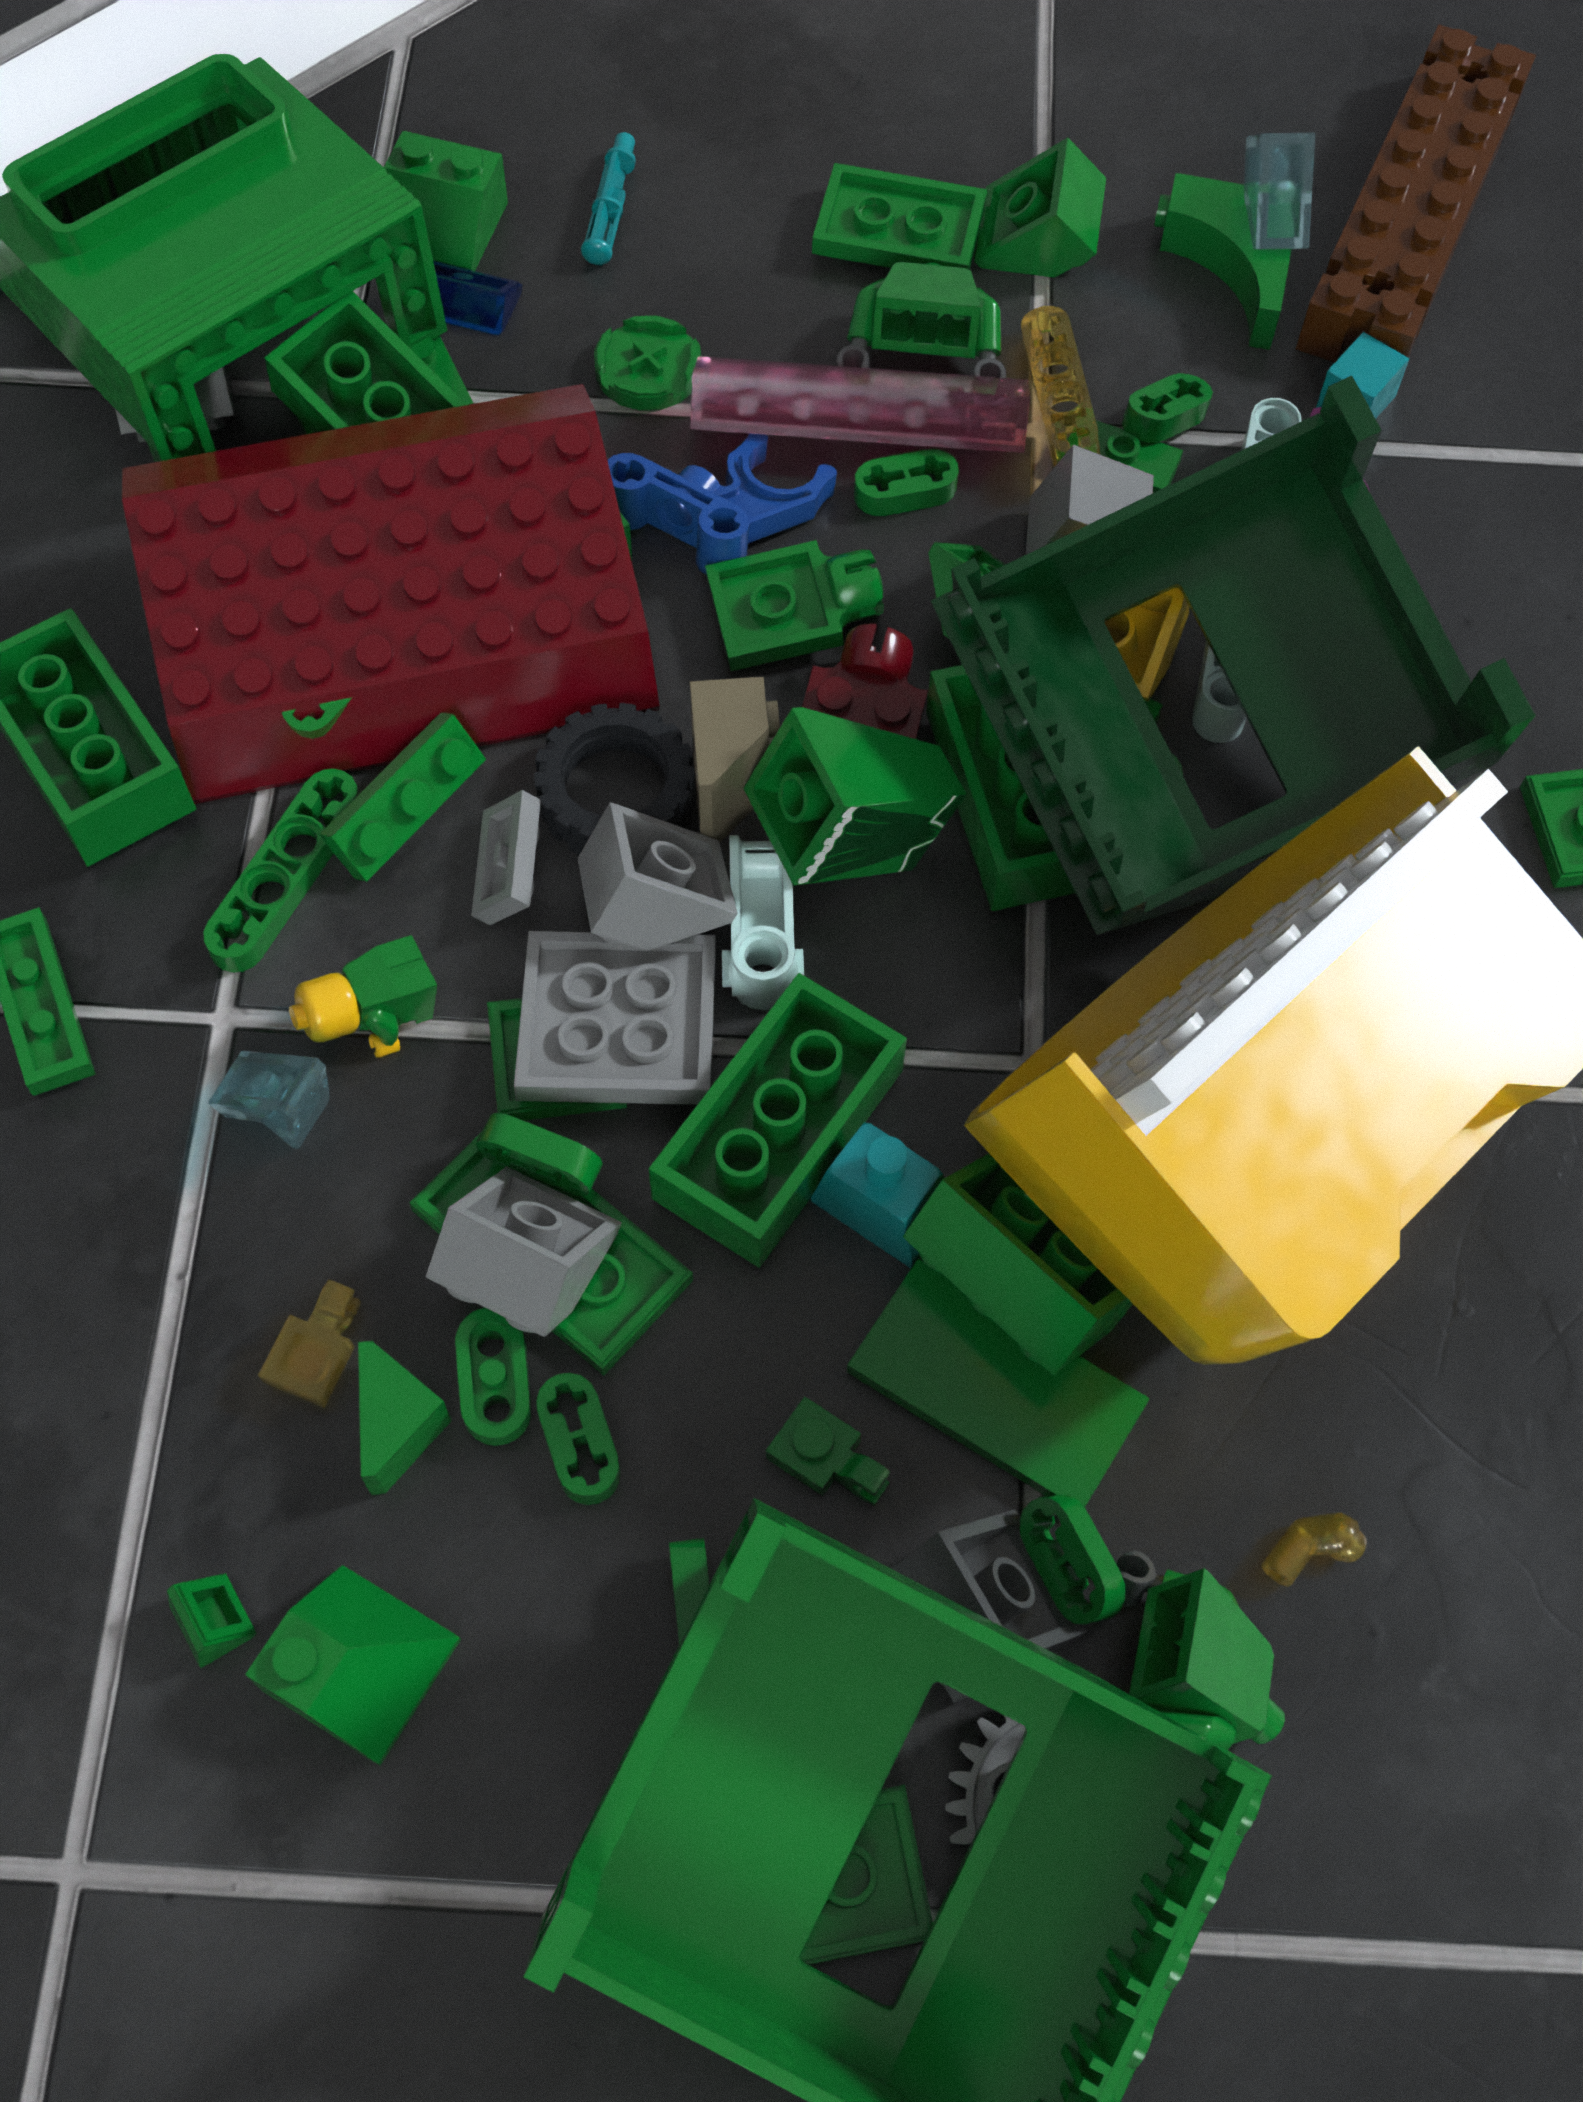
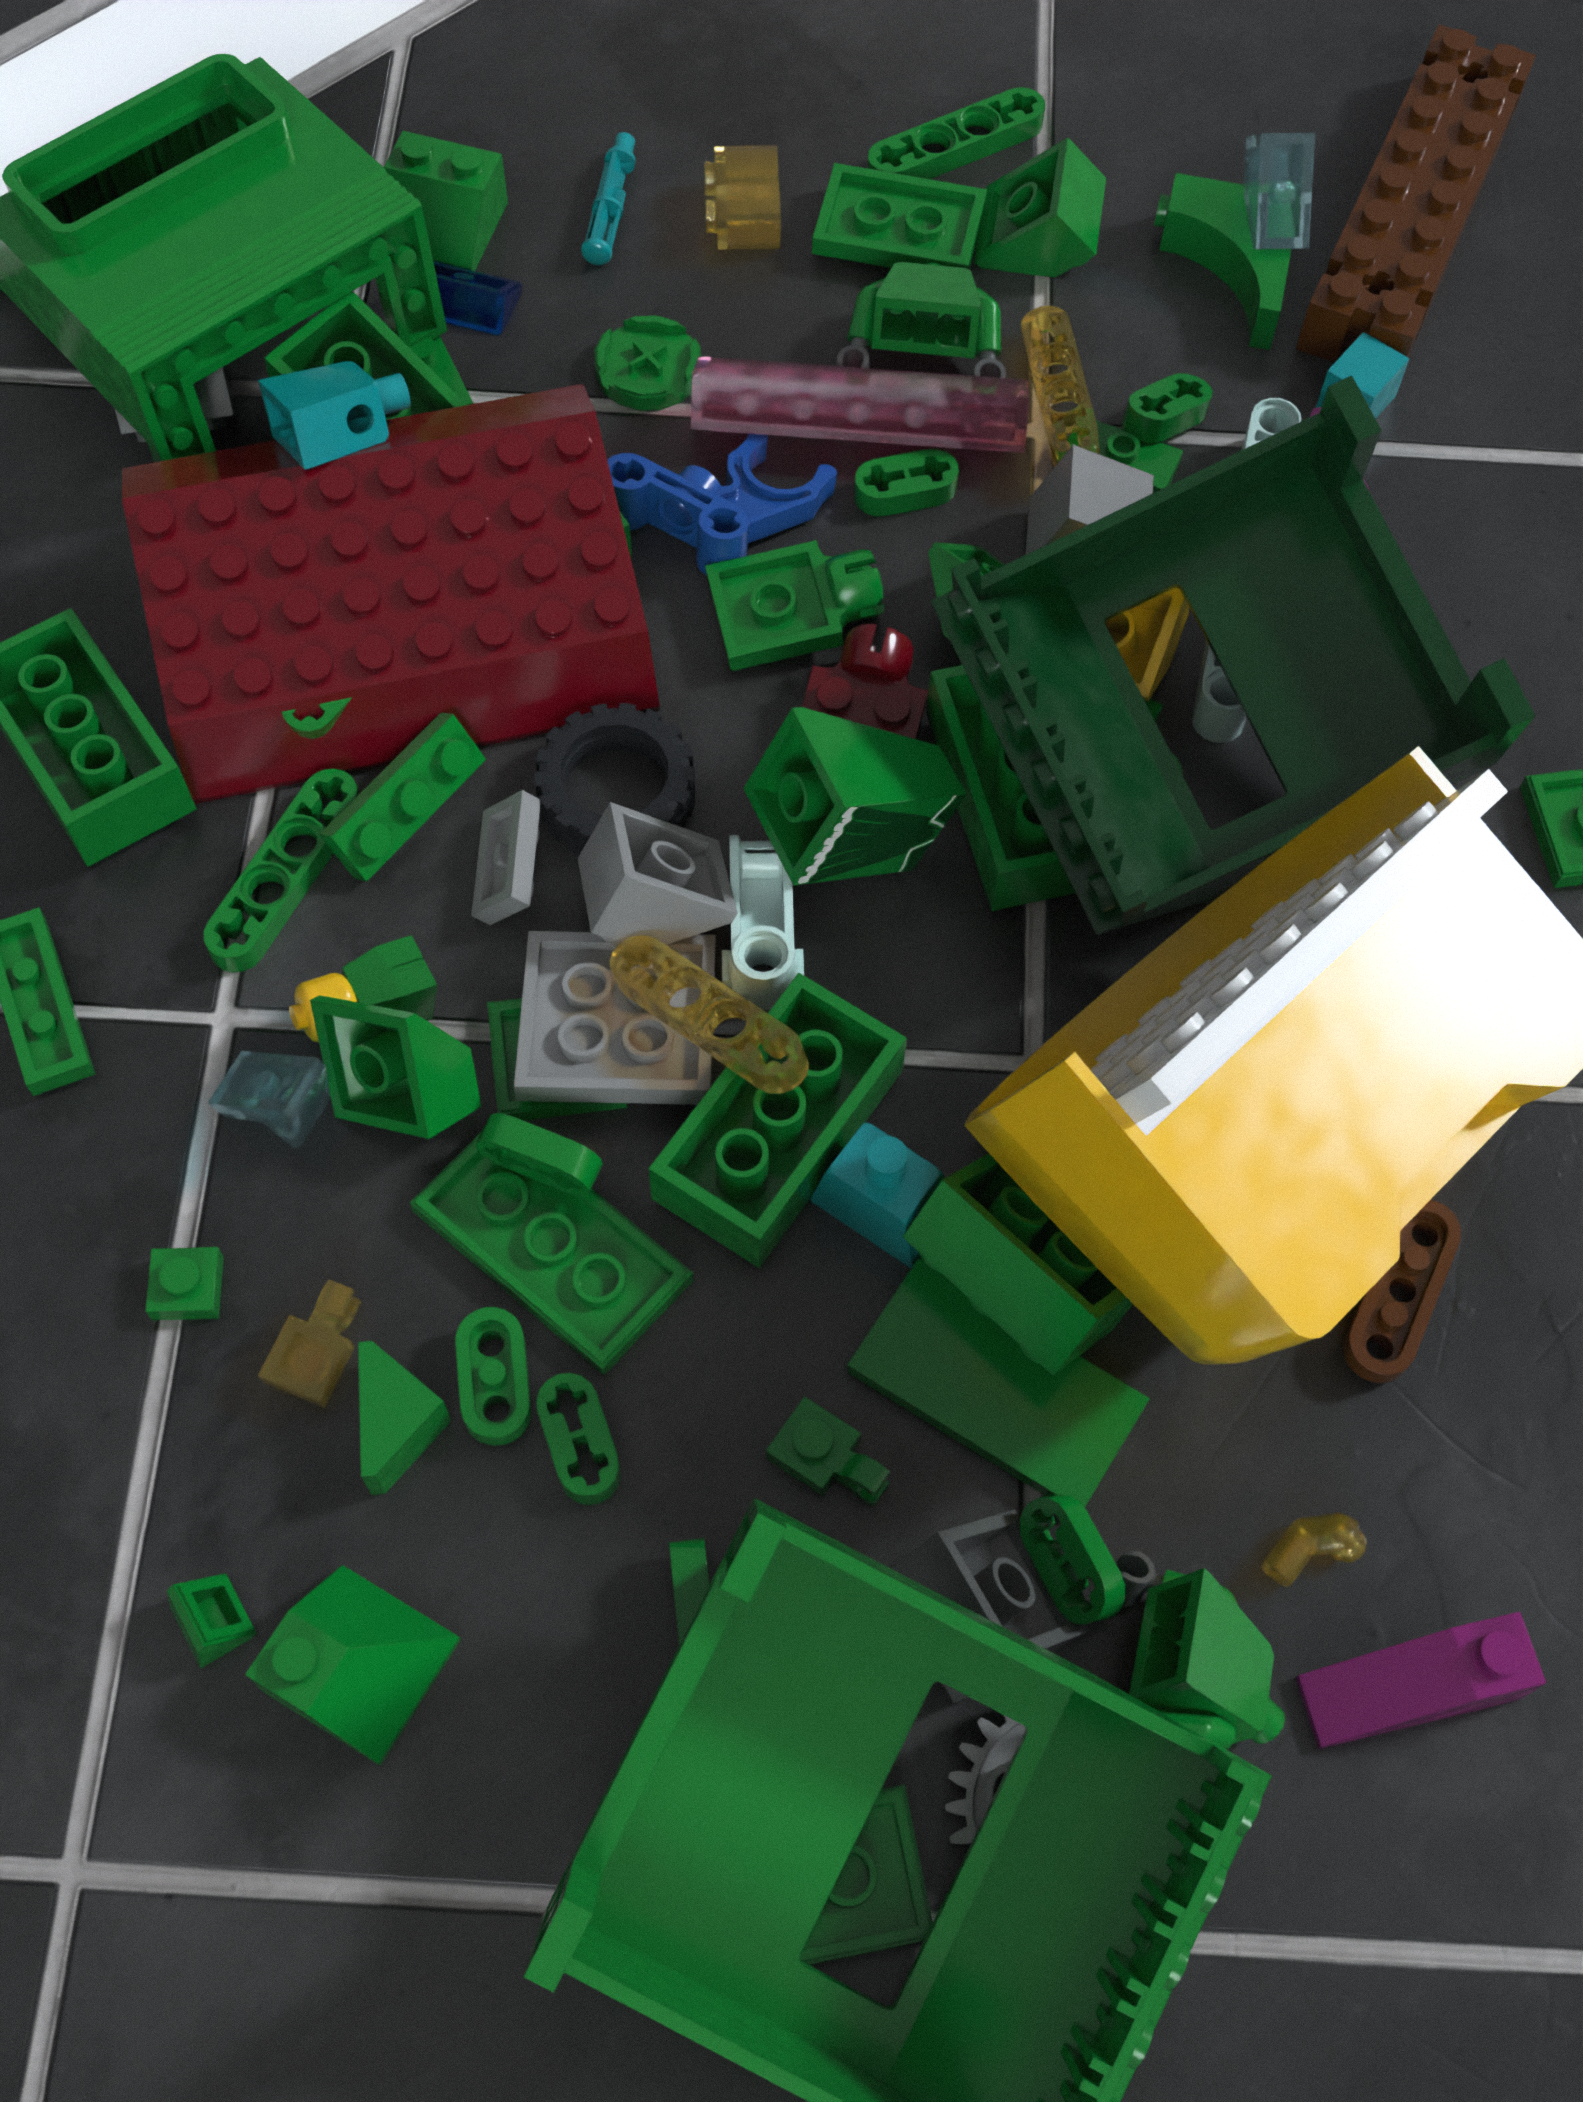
light grey slope [426,1167,622,1337] -> none
dark tan slope [690,677,780,844] -> none
none -> green plate [145,1247,224,1321]
none -> teal torso [258,361,411,470]
none -> green slope [310,995,481,1139]
none -> clear yellow beam [609,935,809,1094]
none -> clear yellow brick [704,145,781,250]
none -> green beam [867,87,1045,179]
none -> magenta slope [1295,1611,1546,1749]
none -> reddish brown plate [1343,1200,1461,1383]

